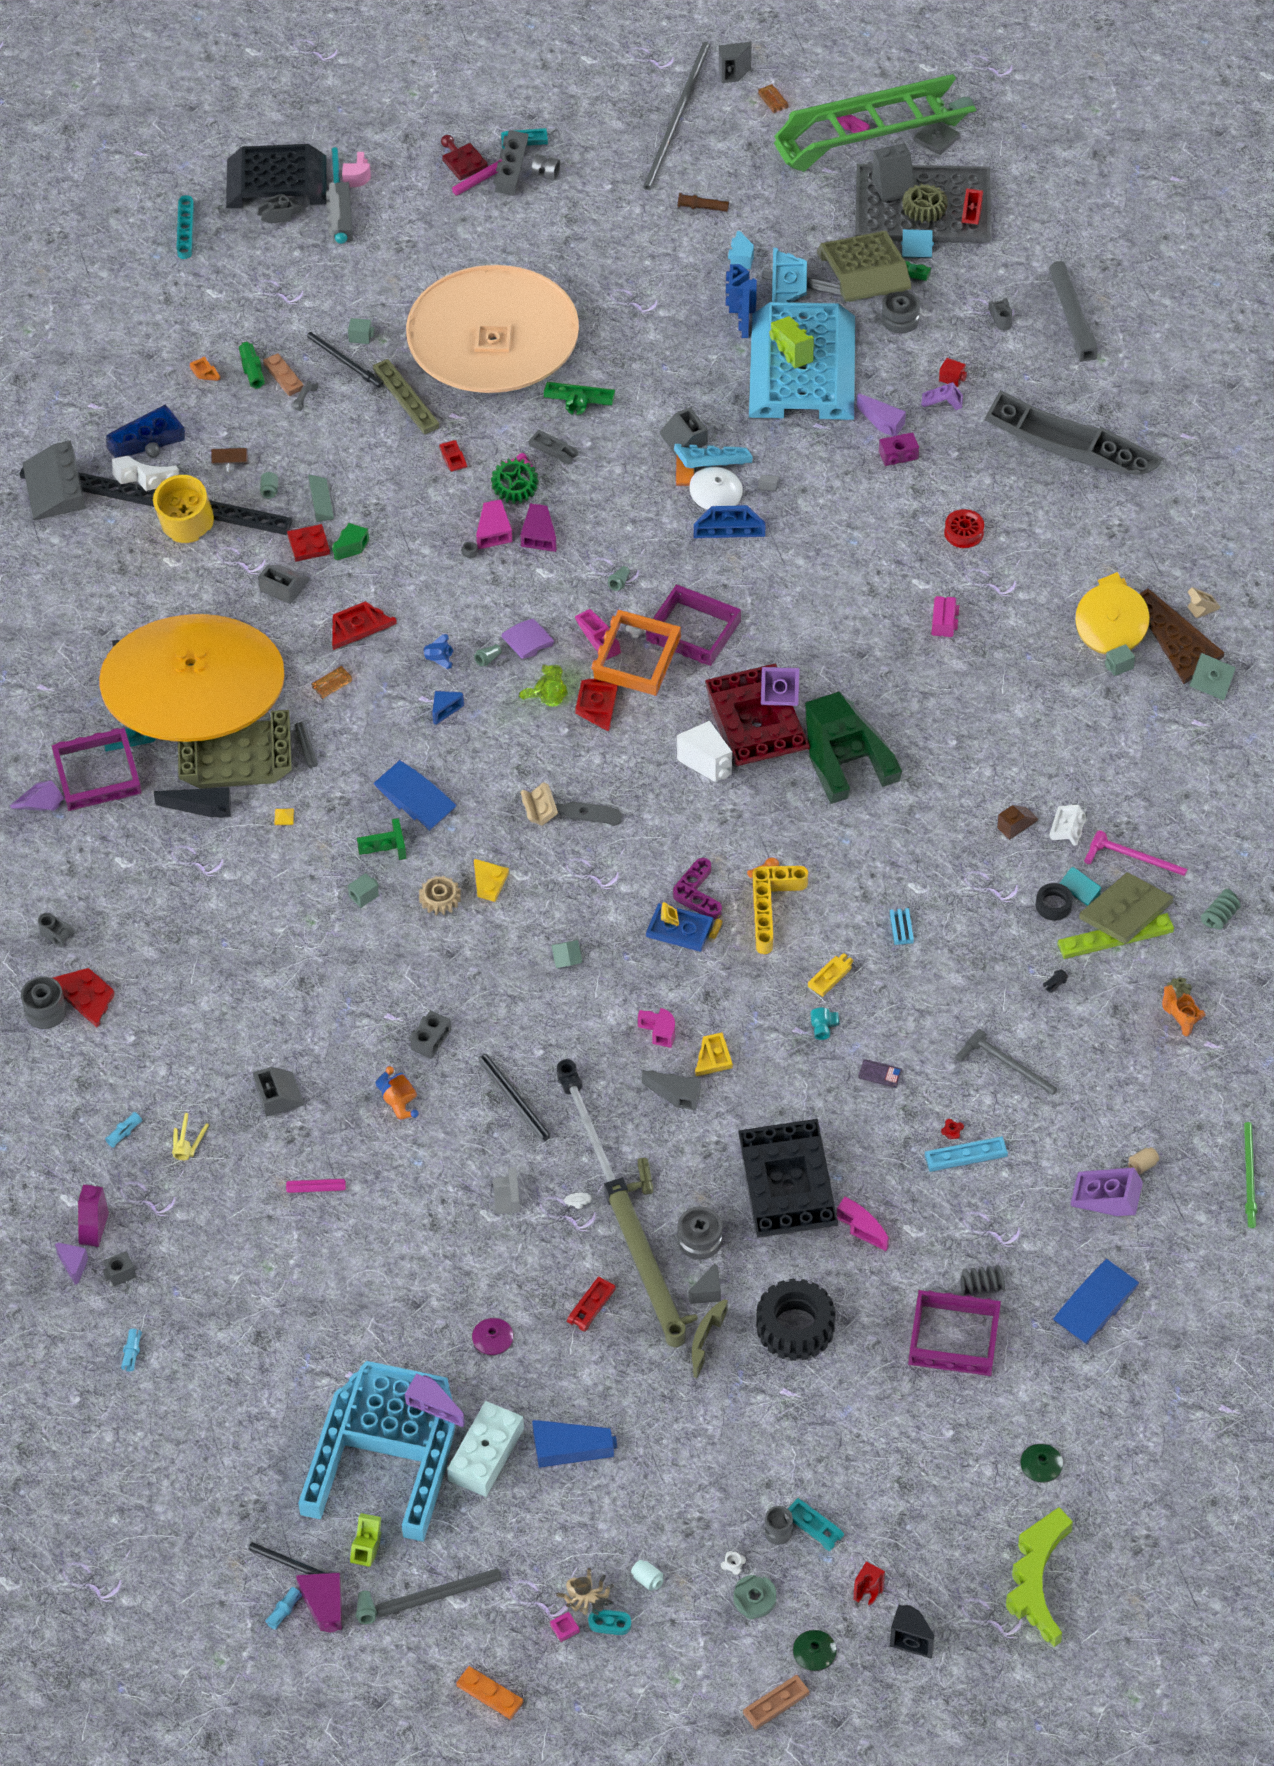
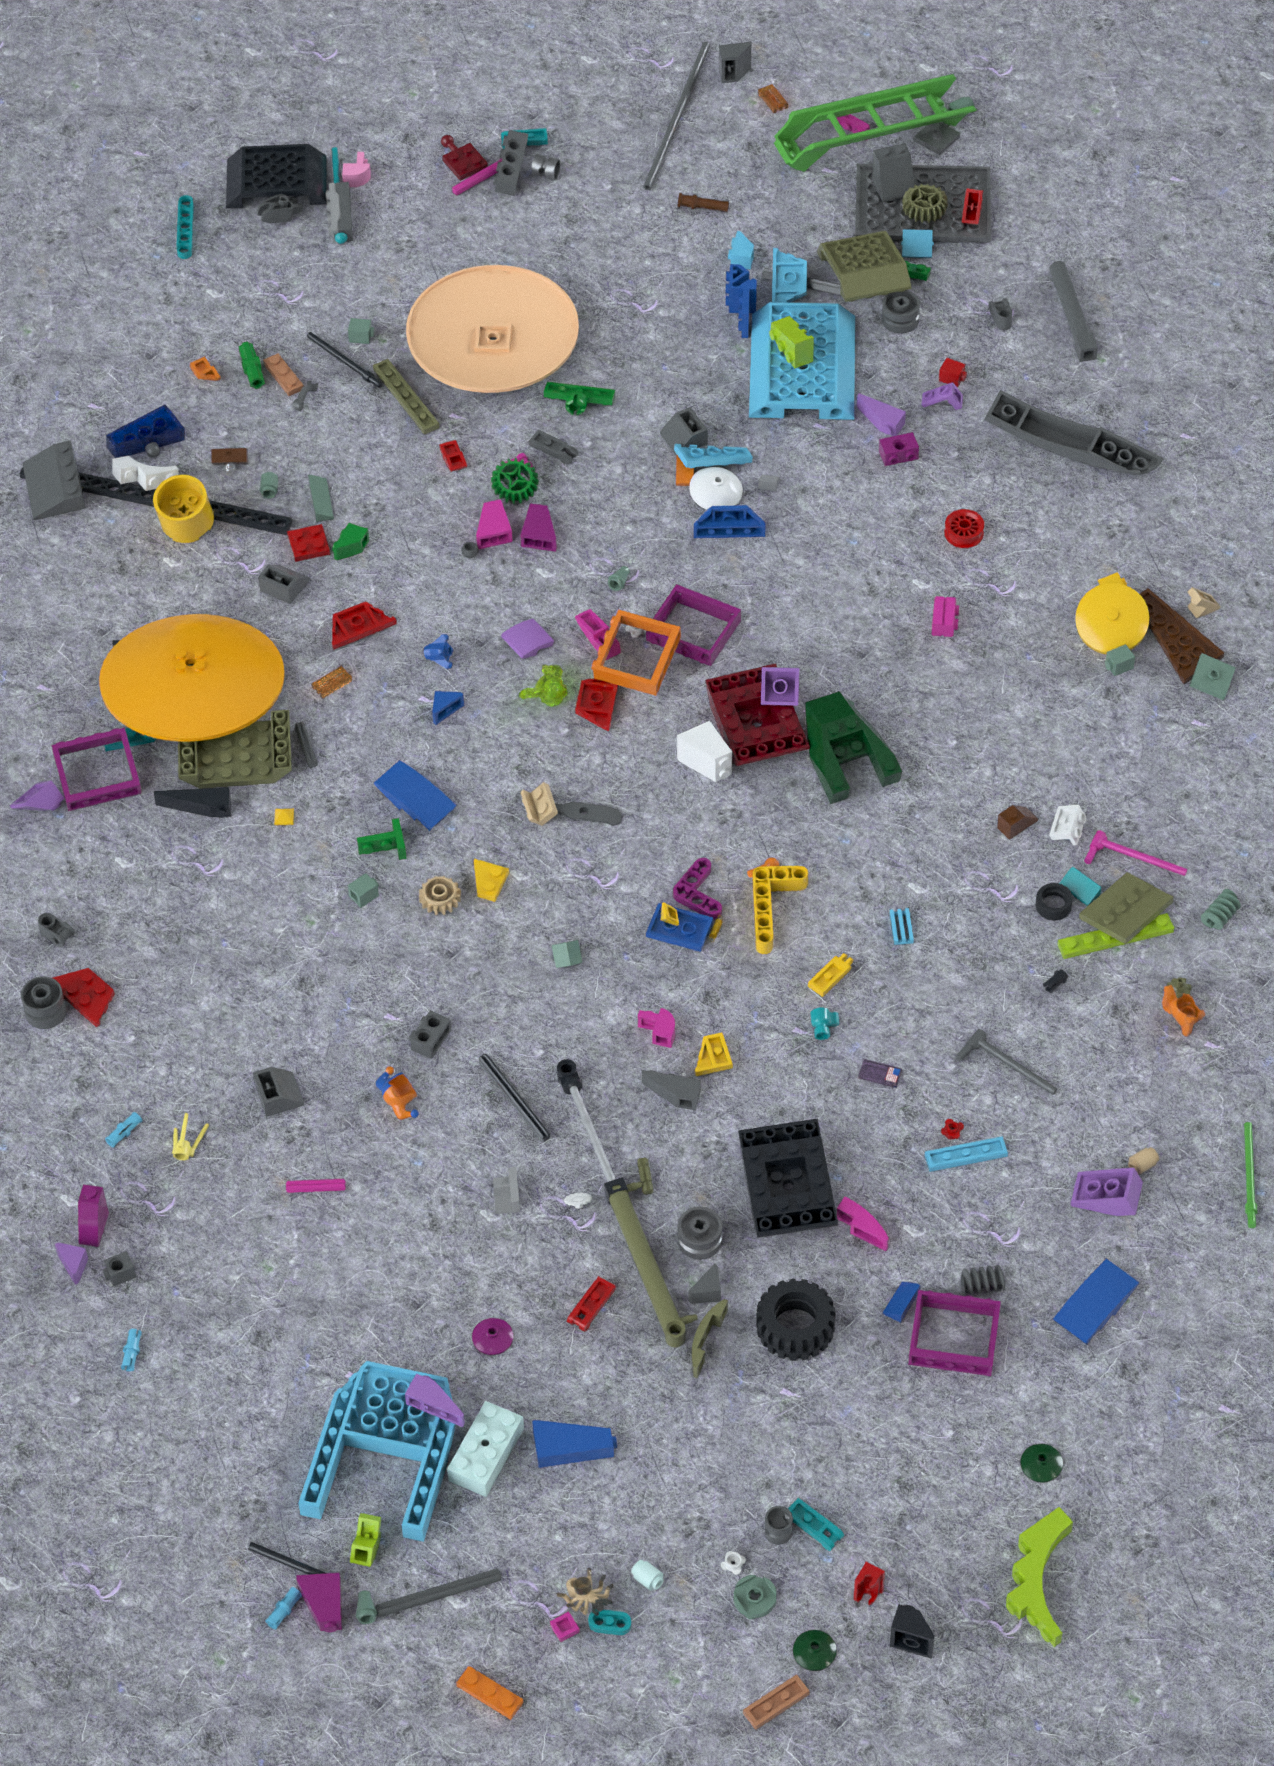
sand green cone [474,644,502,667] -> none
none -> blue slope [883,1281,921,1323]

